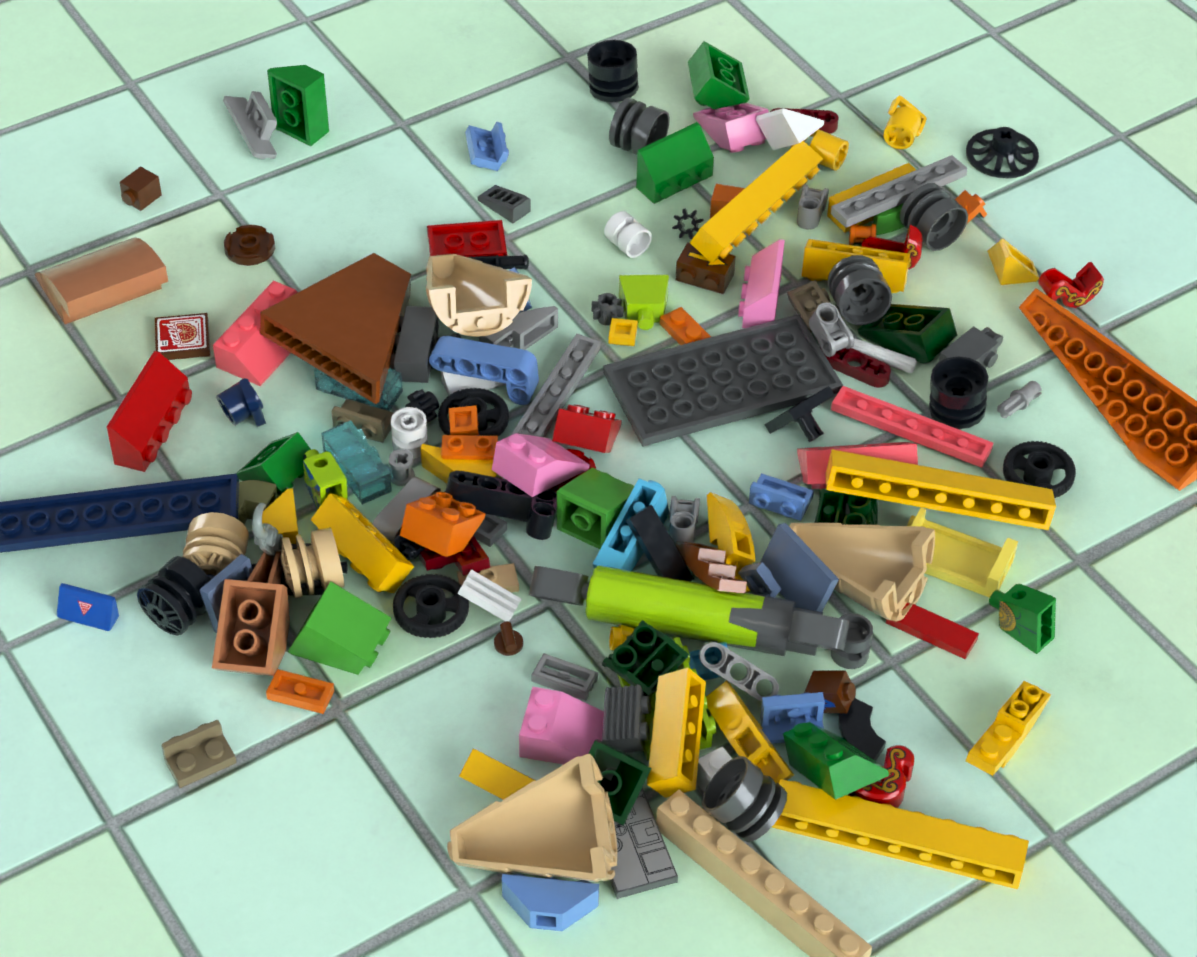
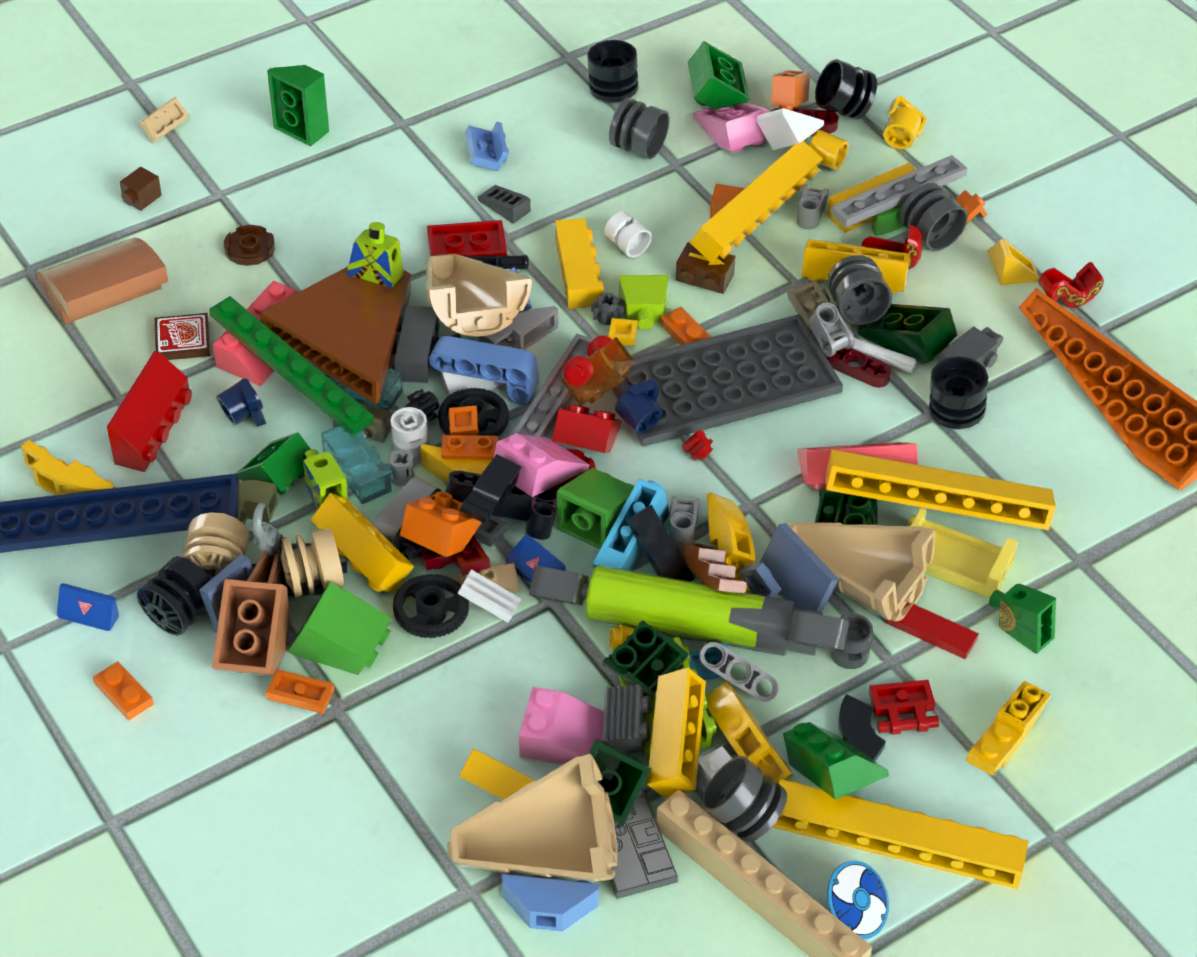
dark tan bracket [161,720,237,788] -> none
light grey bracket [223,91,277,159] -> none
yellow slope [262,488,298,544] -> none
reddish brown plate [494,621,523,656] -> none
light grey tile [531,653,598,701] -> none
green slope [636,122,714,204] -> none
black gear [672,208,704,240] -> none
bright pink slope [738,240,785,328] -> none
medium blue bracket [749,473,814,521] -> none
medium blue bracket [760,692,825,744] -> none
black tile [765,386,834,442] -> none
reddish brown brick [804,670,856,713] -> none
coral plate [831,386,994,468] -> none
red animal [848,745,915,808] -> none
orange bush [849,224,876,245] -> none
black wheel [966,127,1039,178] -> none
light grey axle [997,381,1042,418] -> none
black wheel [1003,441,1076,498] -> none
none -> yellow slope [21,440,116,495]
none -> orange plate [93,661,154,721]
none -> tan plate [138,97,190,143]
none -> green plate [209,296,373,436]
none -> lime torso [347,222,403,288]
none -> black piece [459,454,522,524]
none -> blue slope [505,534,566,583]
none -> yellow brick [555,218,604,309]
none -> clear orange brick [561,335,636,406]
none -> dark blue piece [615,379,663,434]
none -> red plate [682,430,713,461]
none -> orange brick [771,70,810,110]
none -> black wheel [815,59,877,120]
none -> shield [827,861,889,939]
none -> red plate [868,680,939,735]

